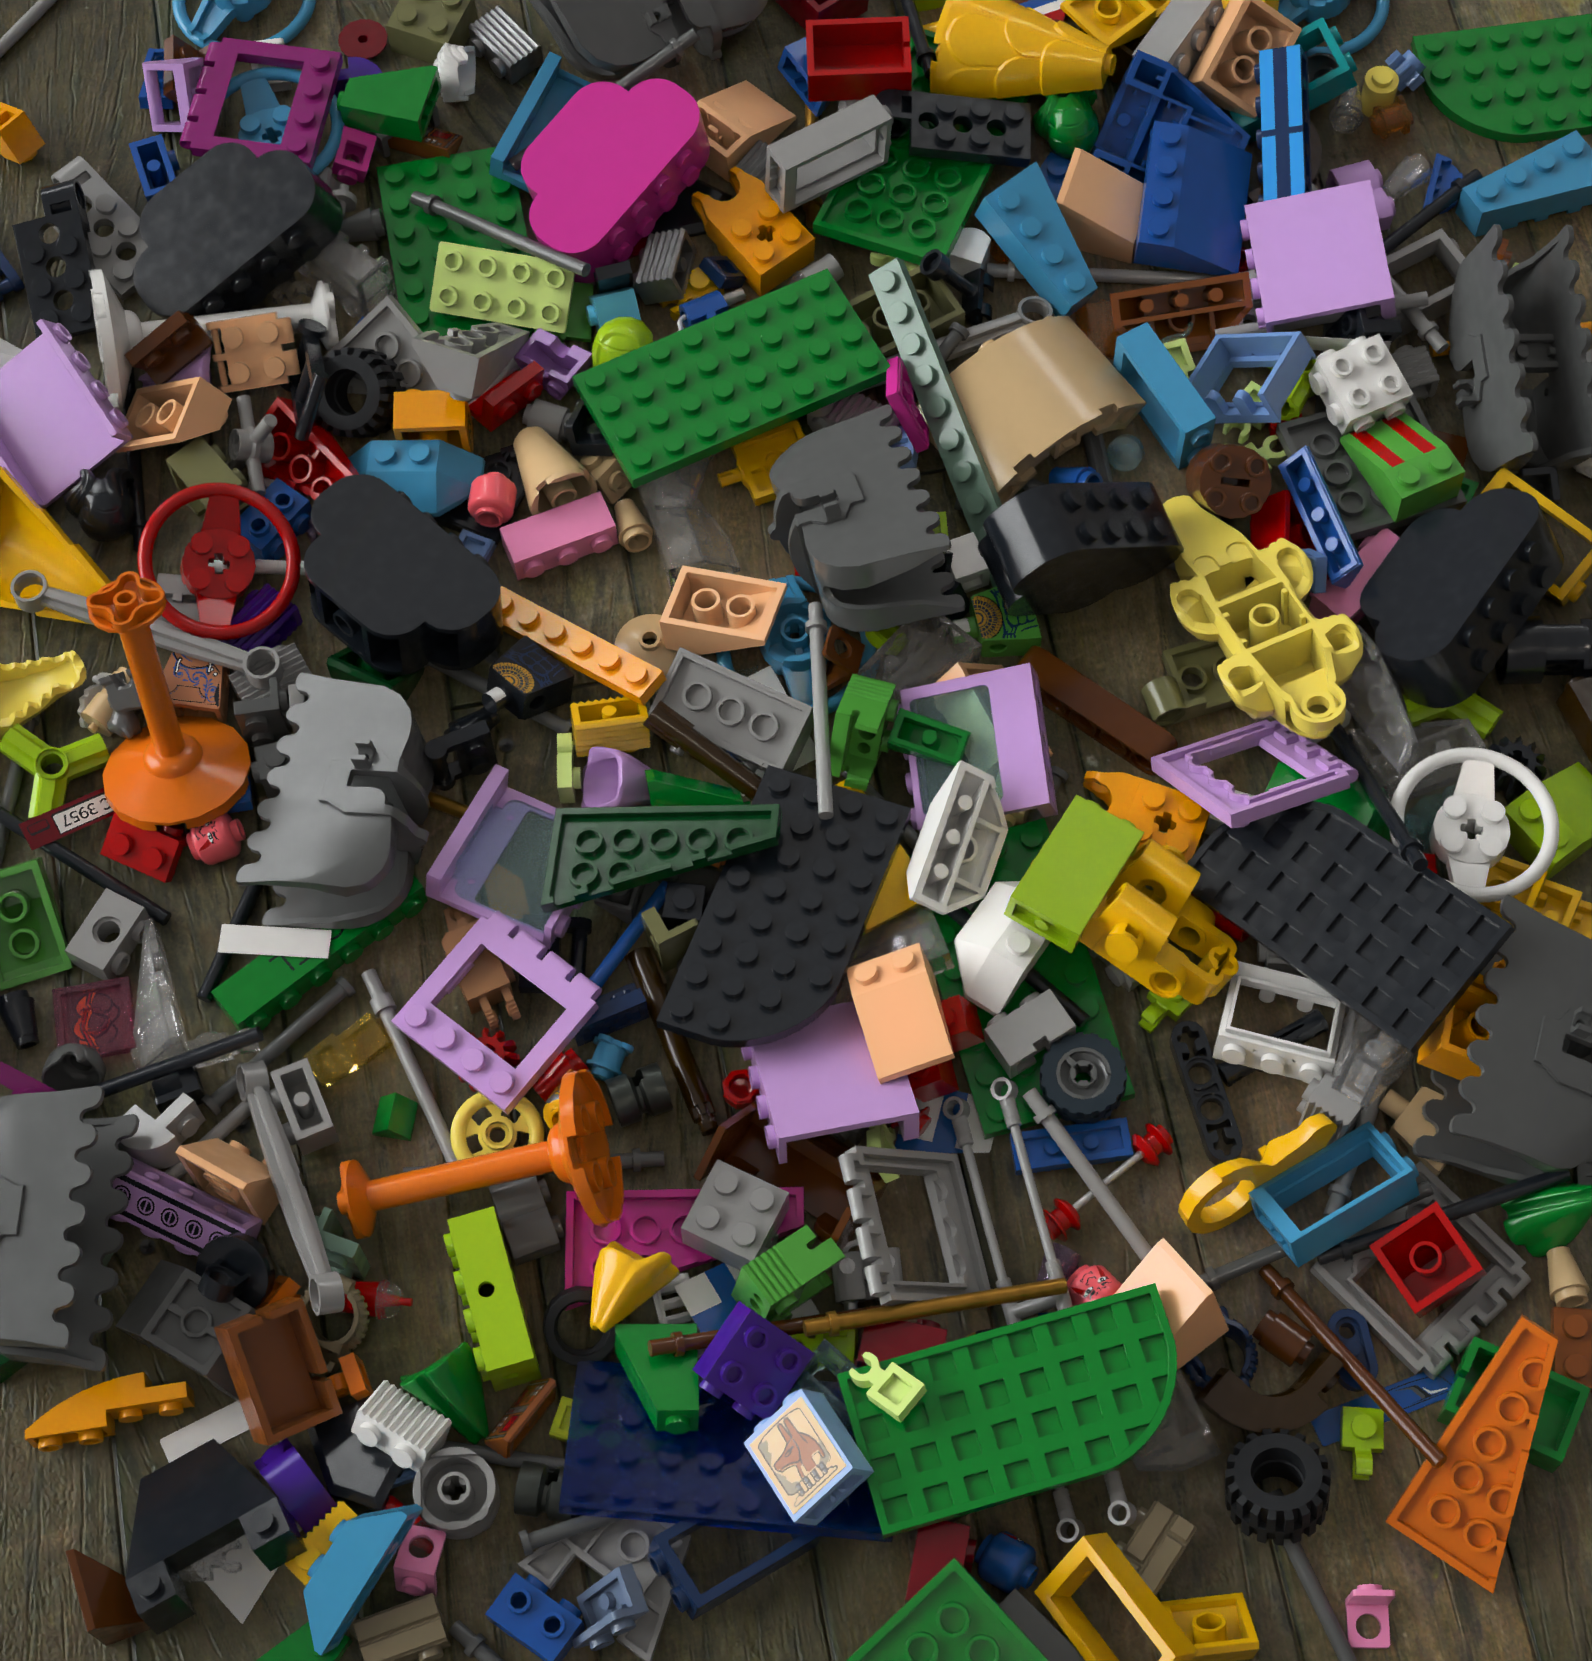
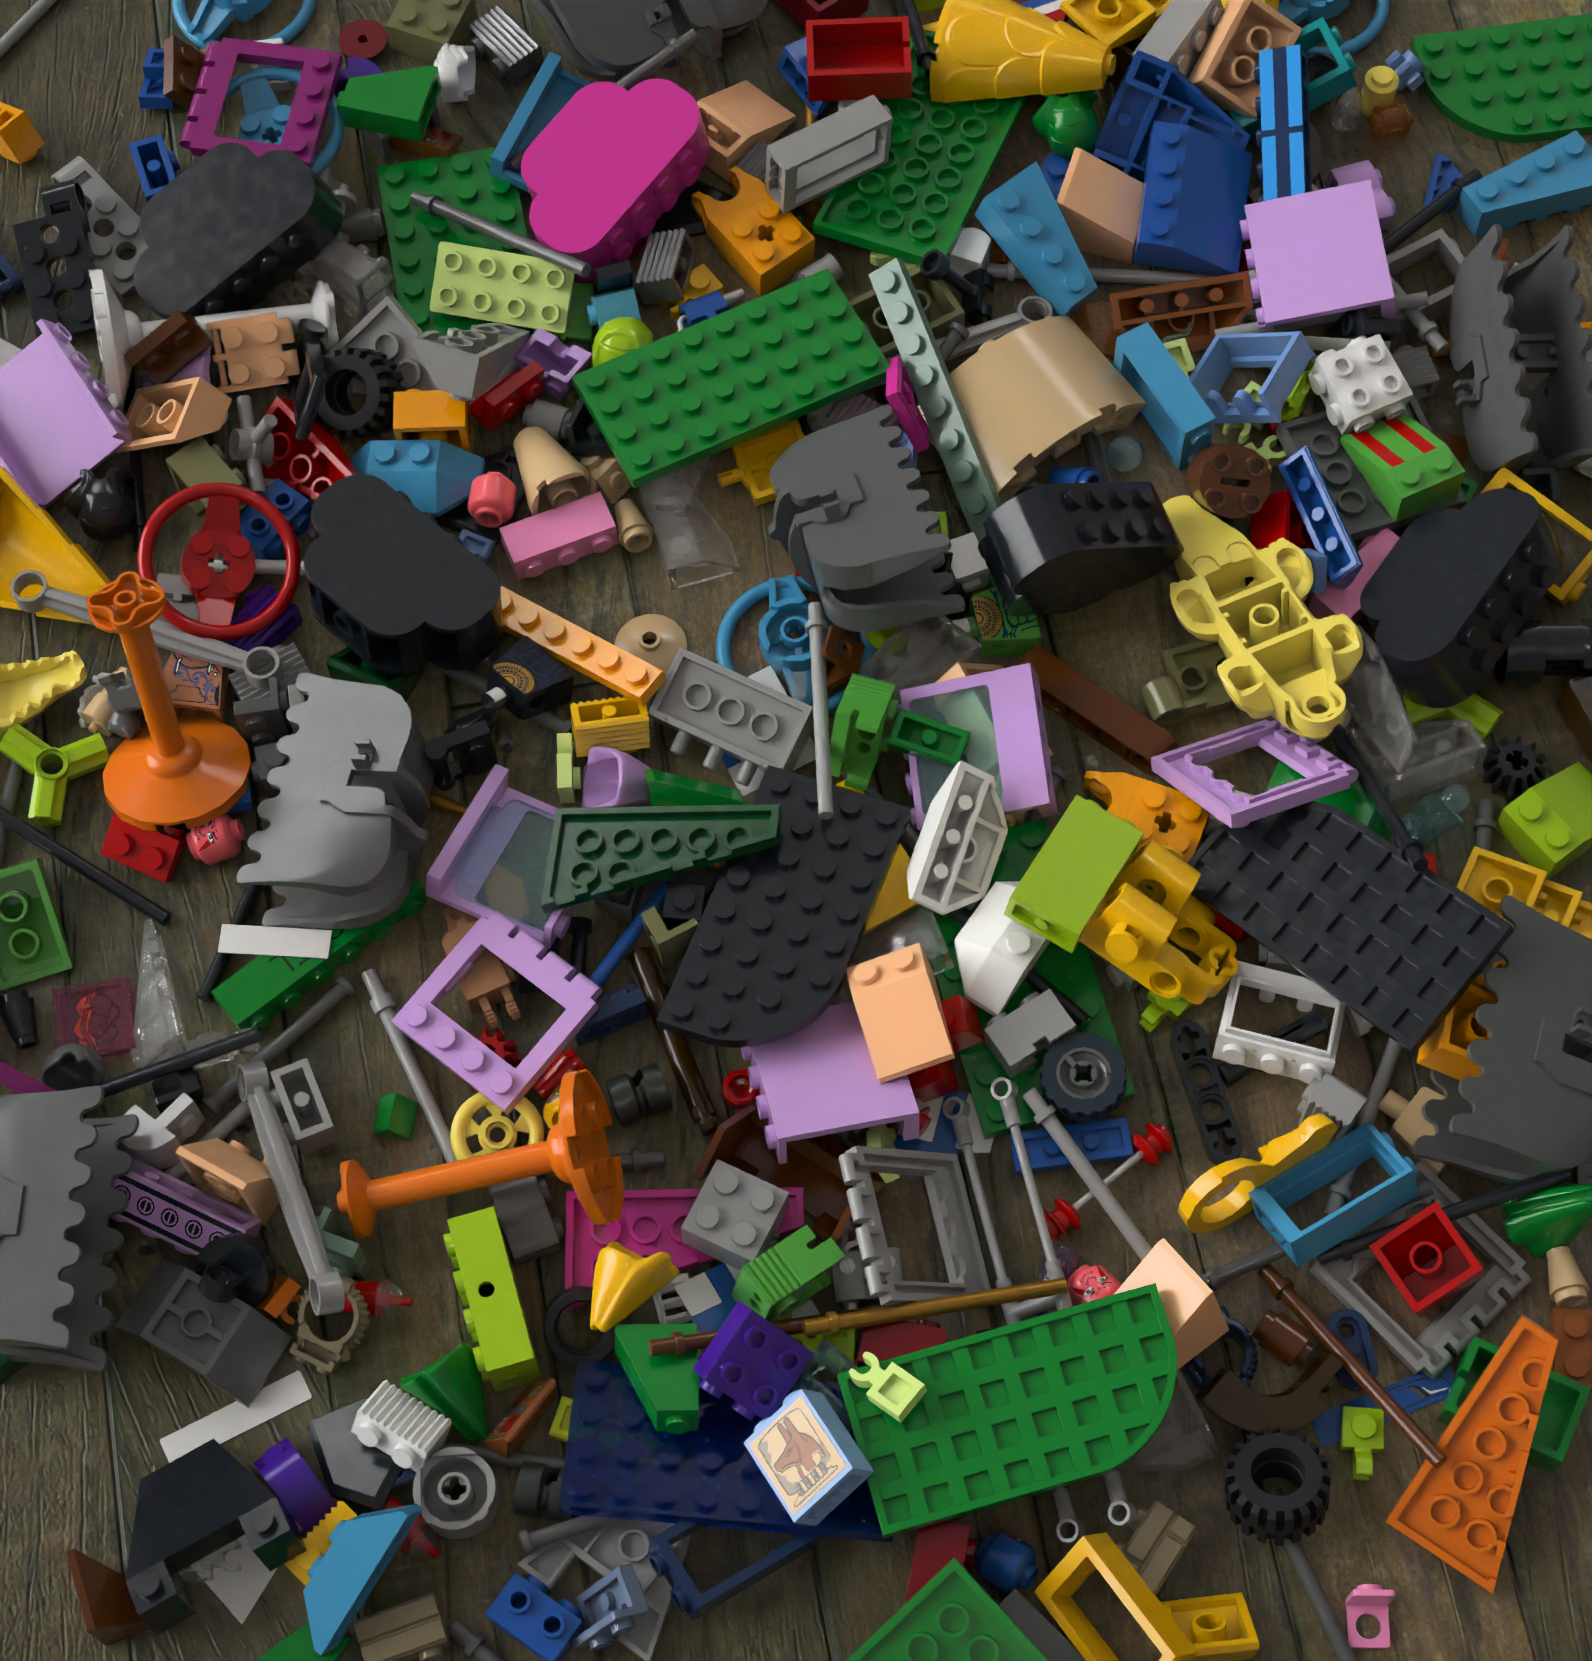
sticker [18,787,115,851] -> none
light orange slope [25,1372,195,1452] -> none
light grey brick [64,888,152,984] -> none
lavender tile [142,58,204,132] -> none
dark orange piece [214,1297,343,1446] -> none
clear yellow slope [302,1012,393,1087] -> none
orange tile [327,1352,373,1401] -> none
dark pink brick [331,126,377,185] -> none
bright pink bracket [393,1525,446,1596] -> none
dark azure brick [586,1033,634,1082] -> none
dark brown piece [643,700,762,801] -> none
light nougat slope [659,565,787,655] -> none
dark blue tile [698,256,747,289] -> none
black hinge [876,89,1031,168] -> none
clear wedge [1331,1009,1414,1108] -> none
clear cone [1382,153,1432,202] -> none
white piece [1390,747,1559,903] -> none

